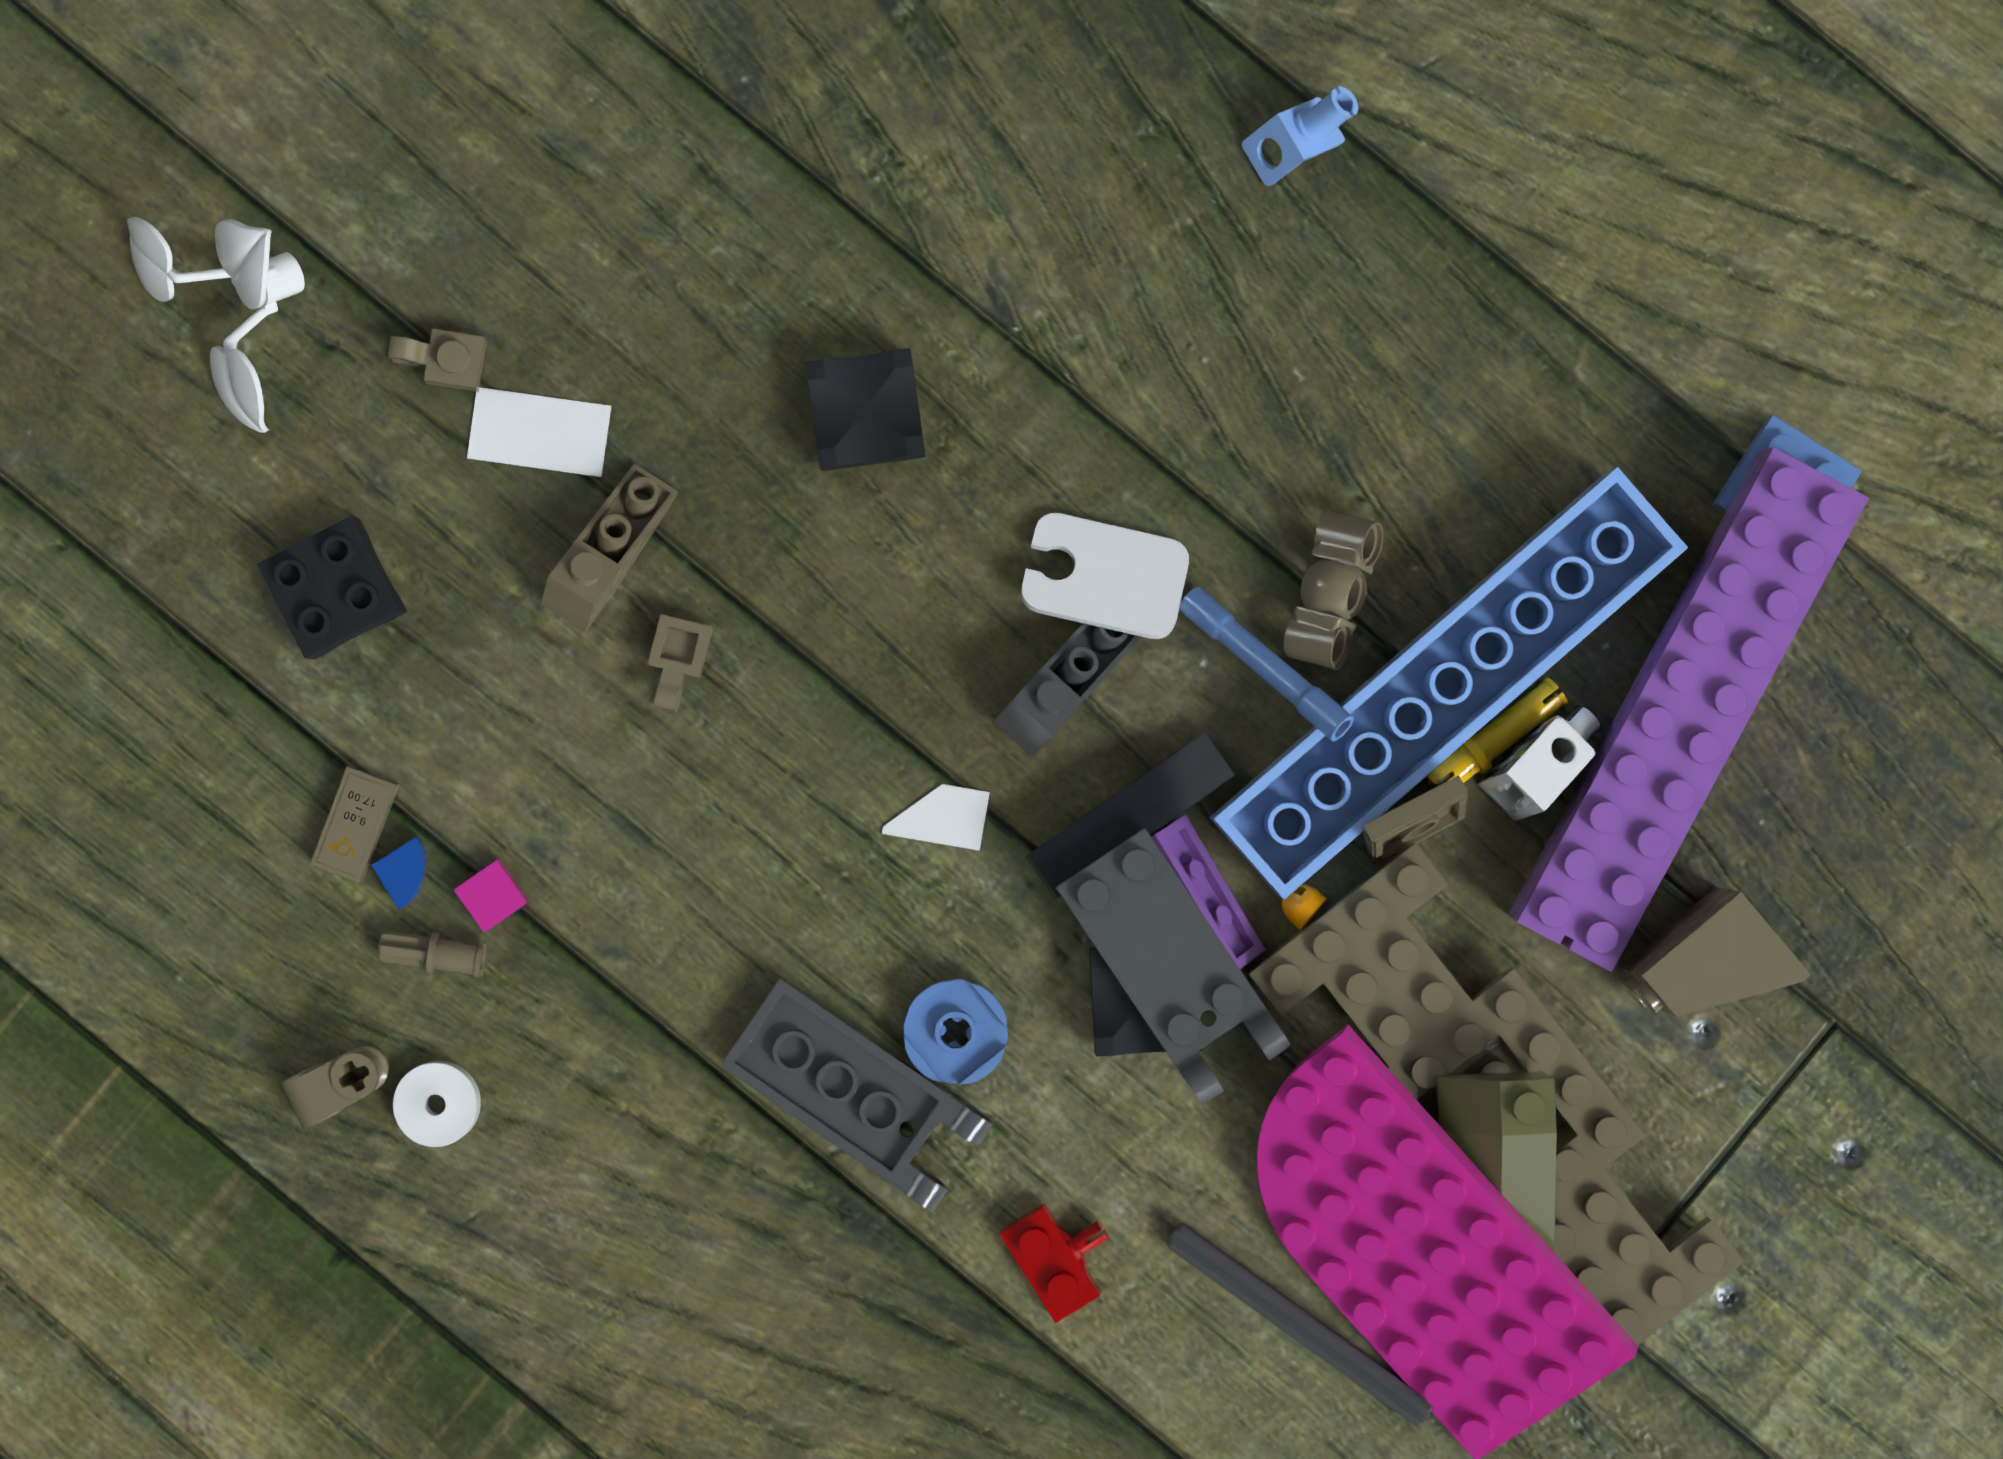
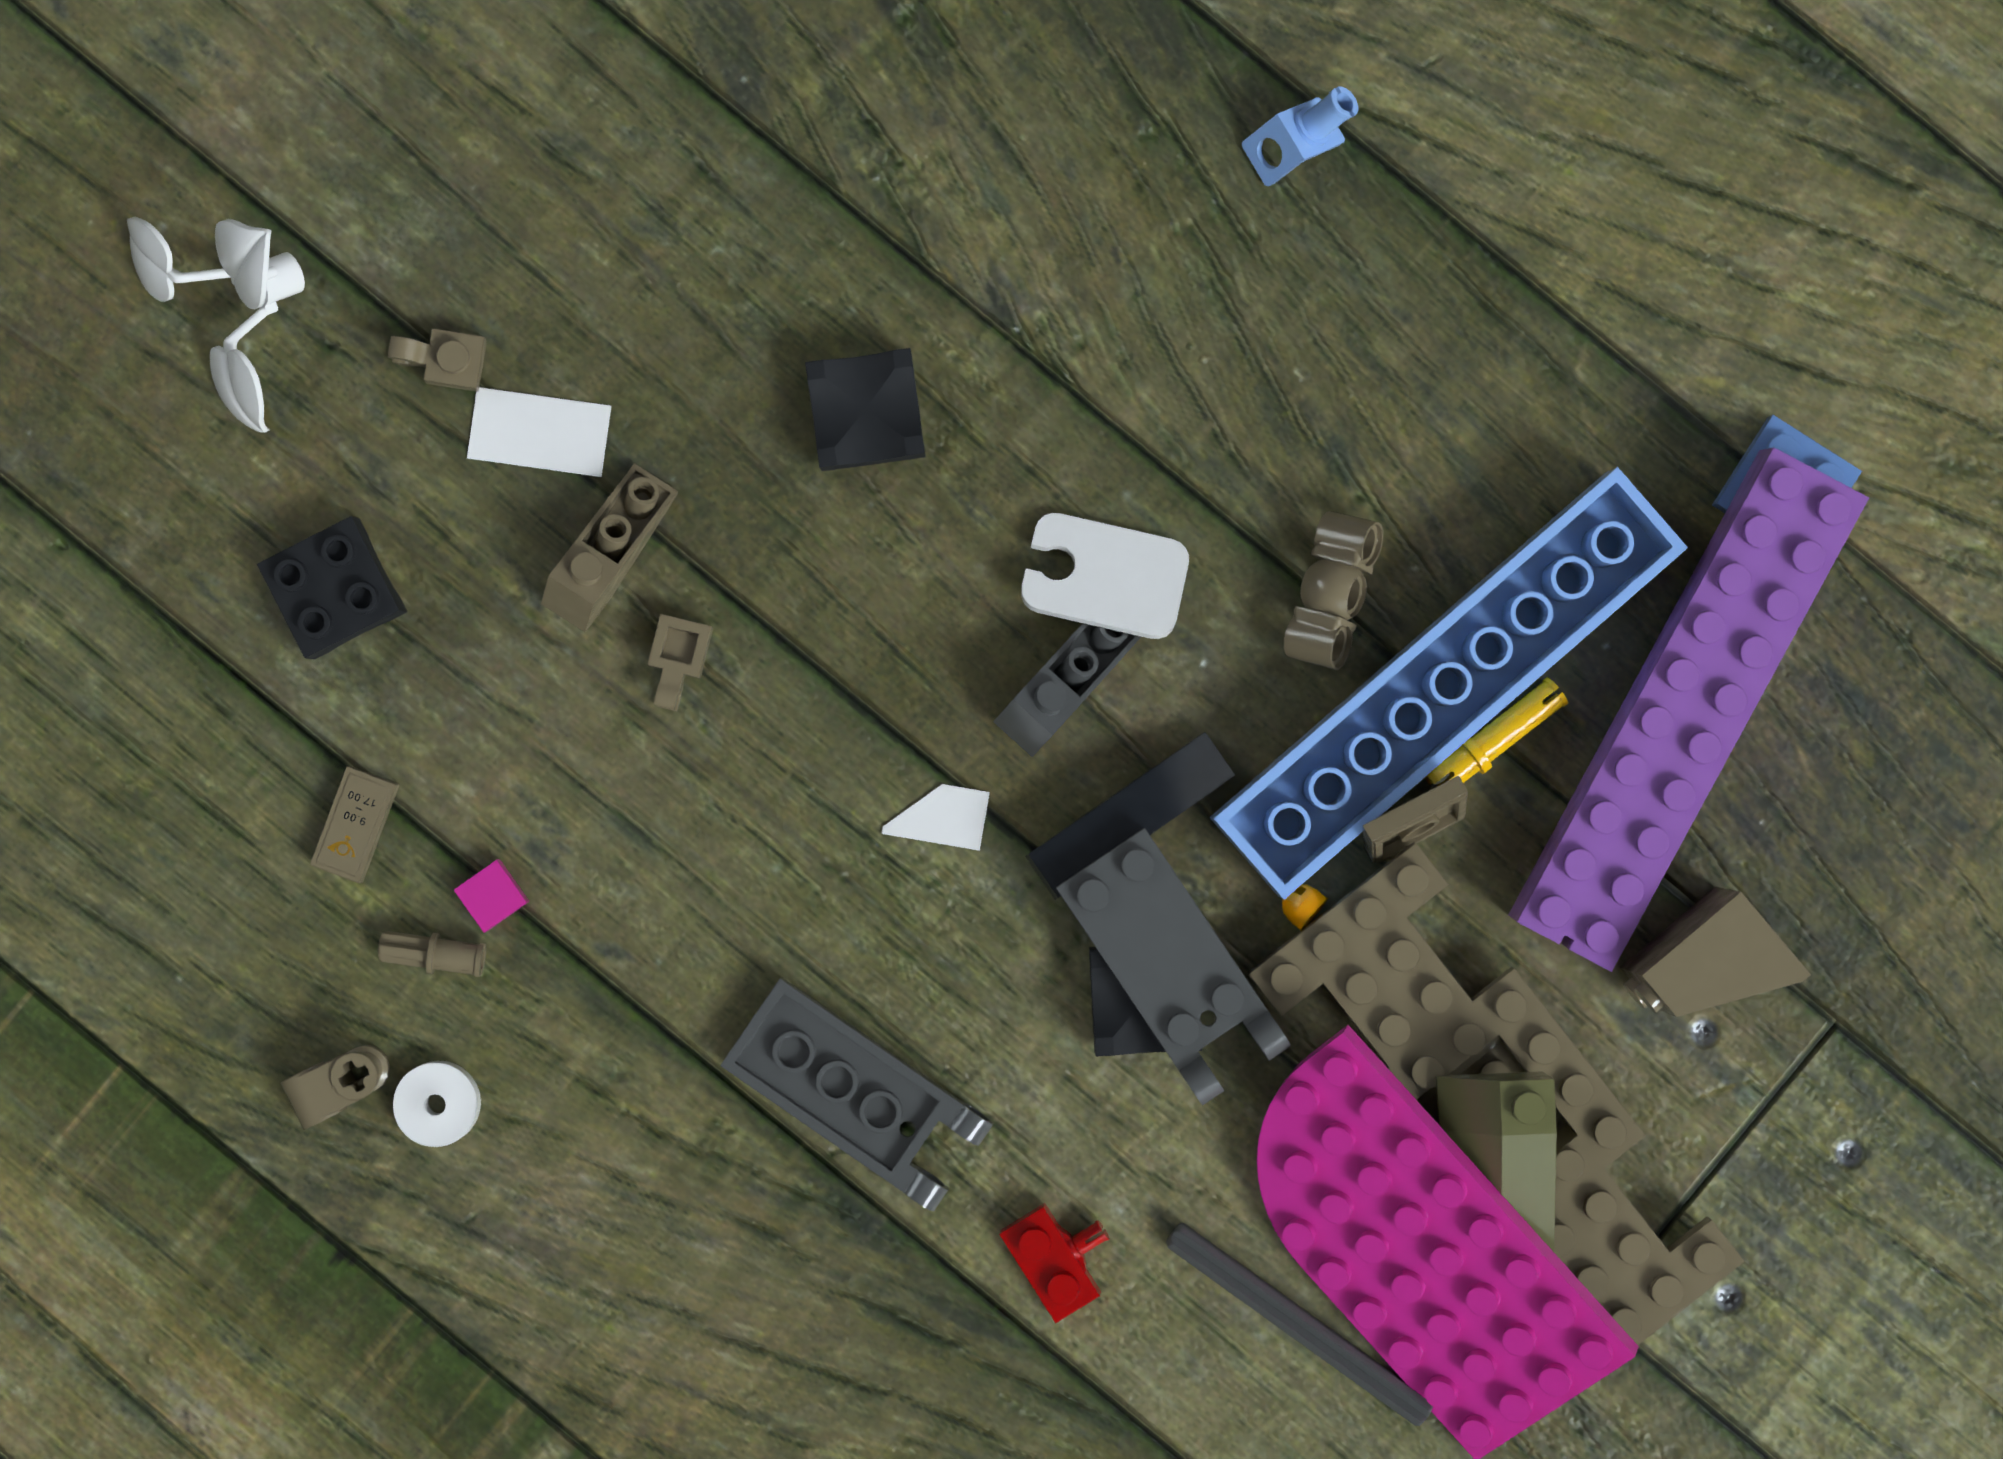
blue tile [371,837,427,910] -> none
medium blue plate [903,978,1008,1084] -> none
medium lavender plate [1151,814,1265,969] -> none
medium blue piece [1179,587,1354,742] -> none
white torso [1478,705,1600,821] -> none

